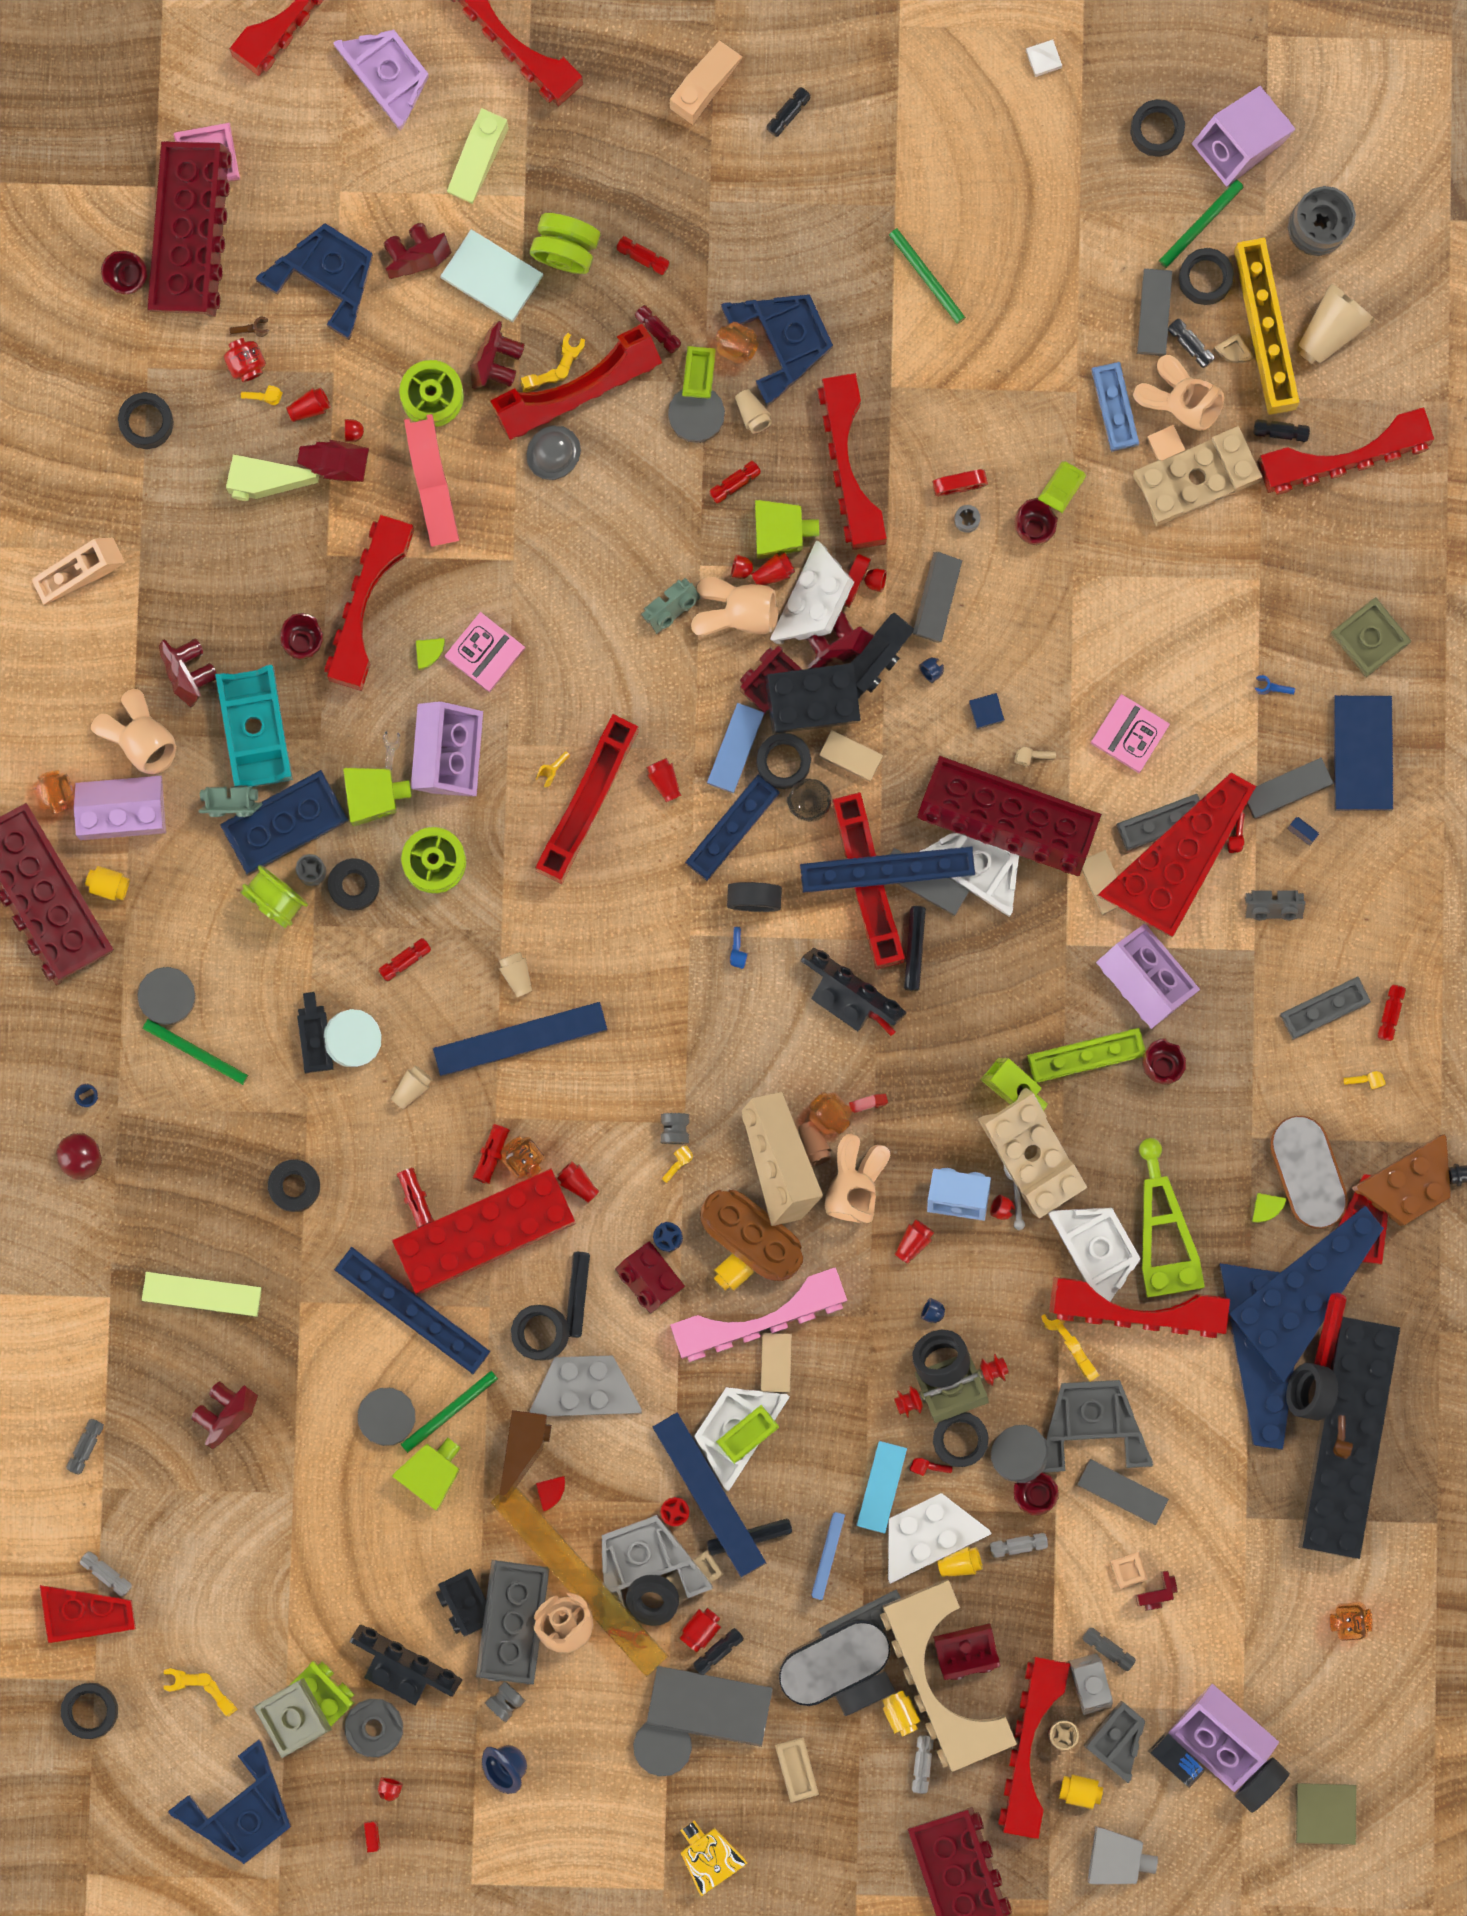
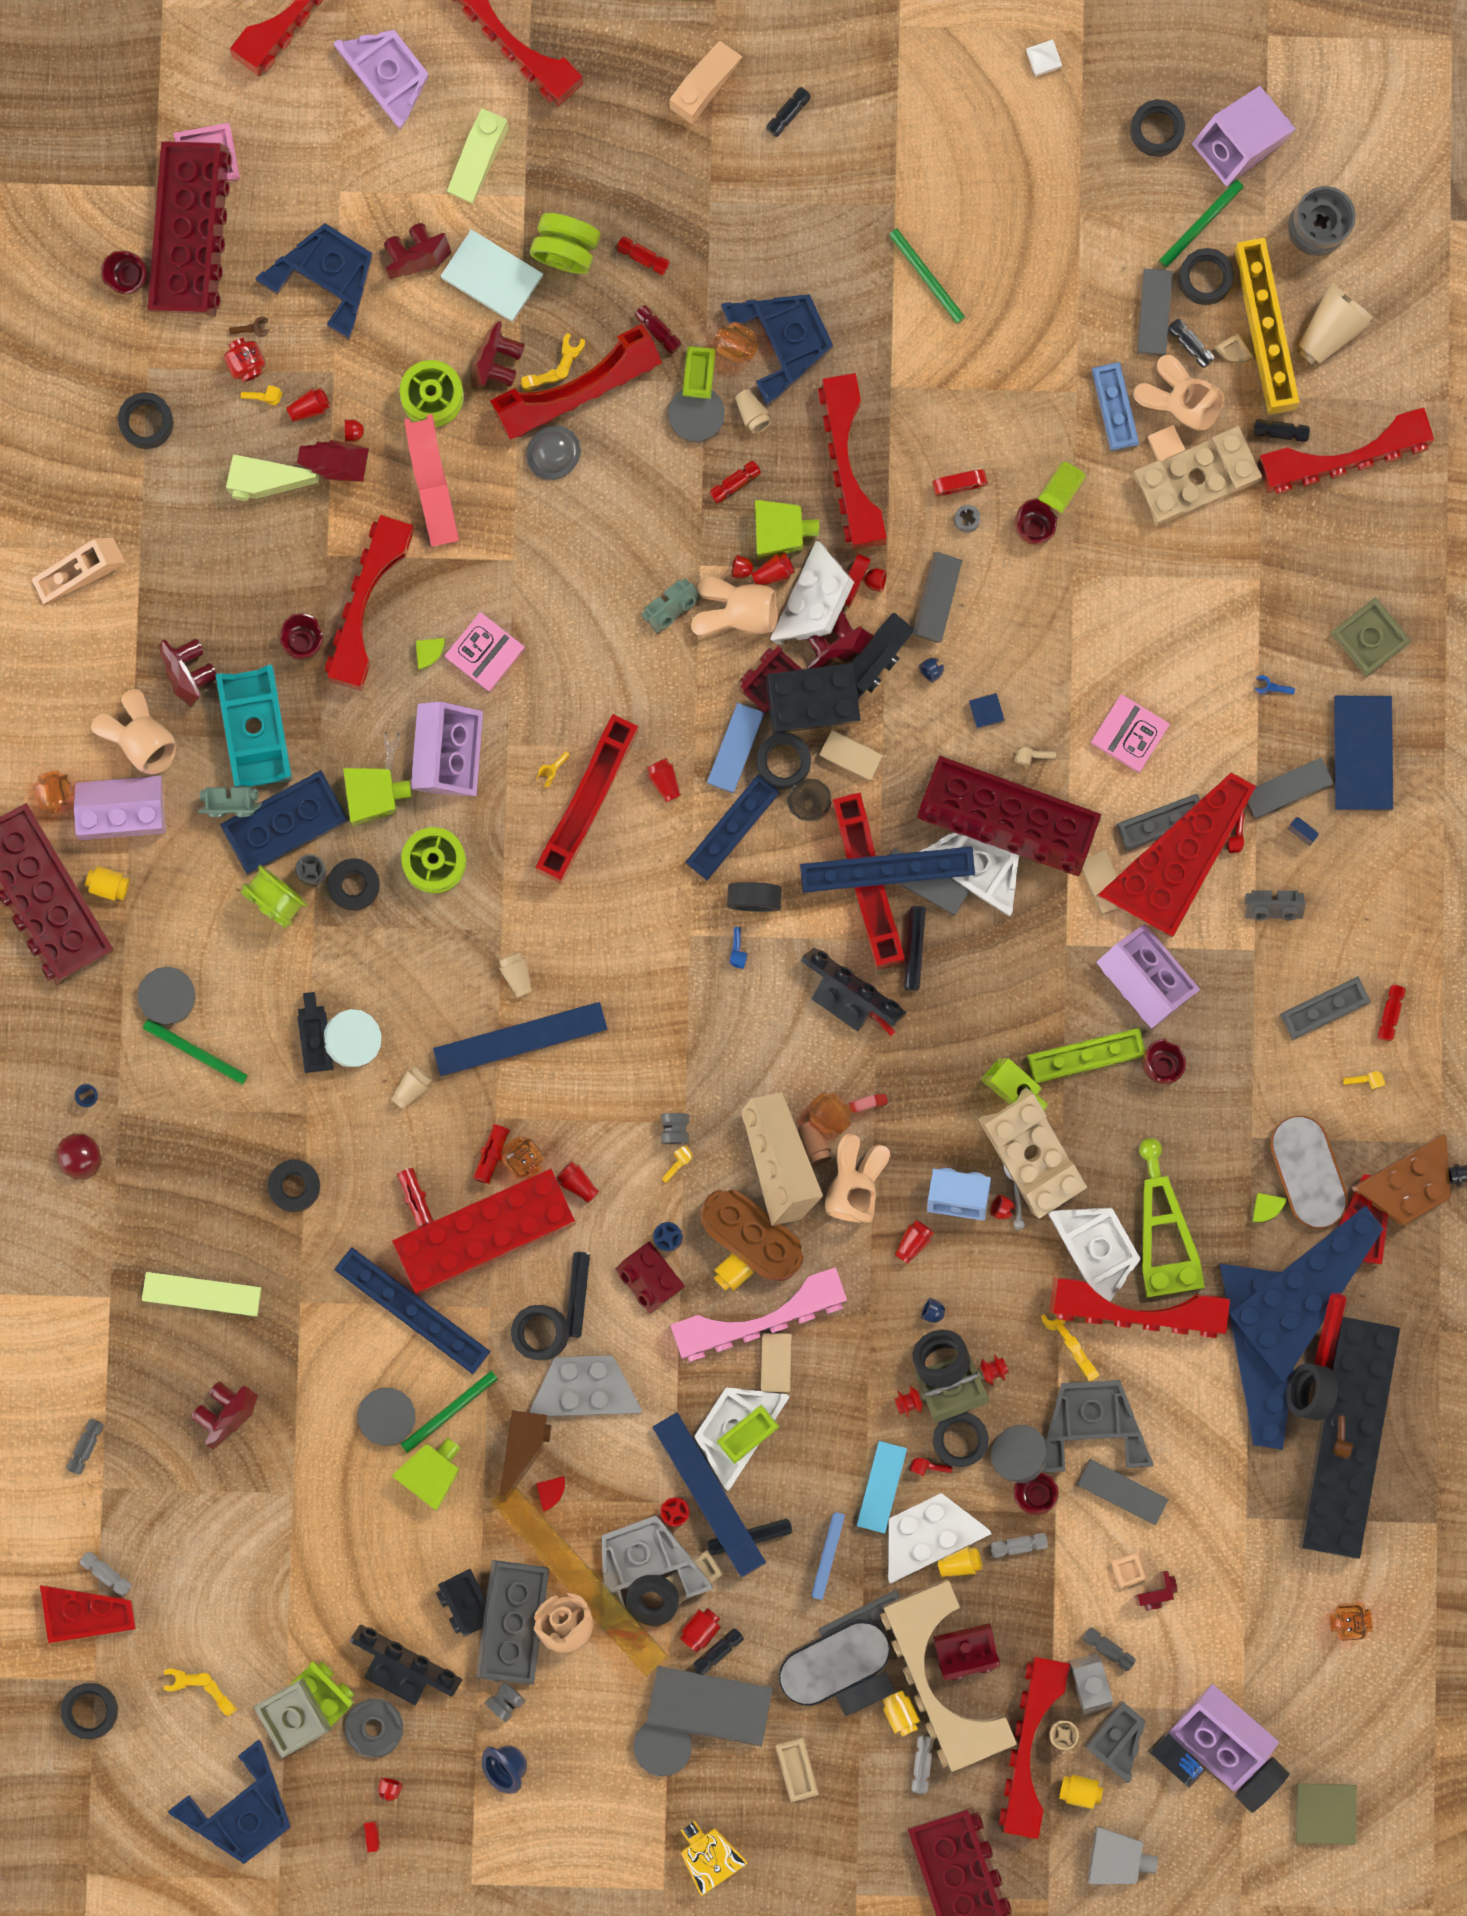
red axle [379,938,431,981] -> none

